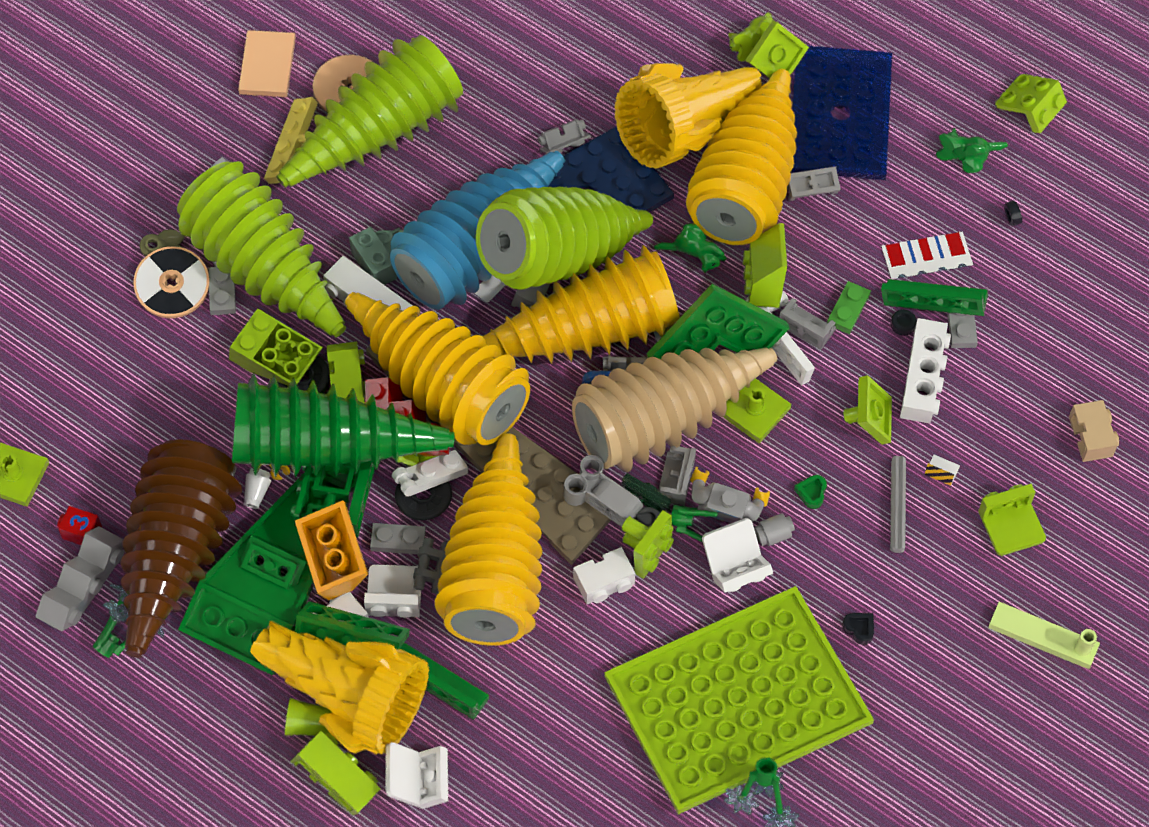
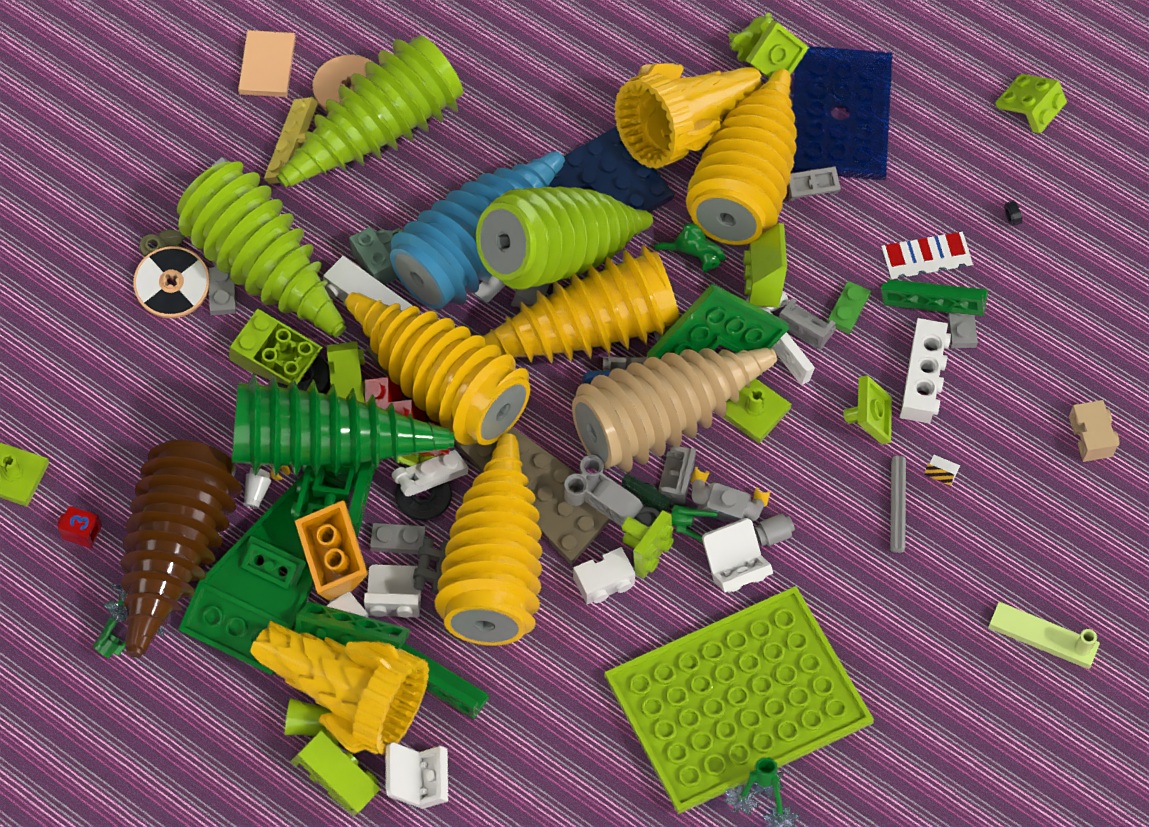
light grey brick [35,526,124,631] -> none
light grey hinge [538,119,591,154] -> none
green tile [794,475,827,509] -> none
black tile [842,613,874,645] -> none
black tile [891,310,917,336] -> none
green animal [936,128,1008,173] -> none
lime bracket [978,483,1046,556] -> none

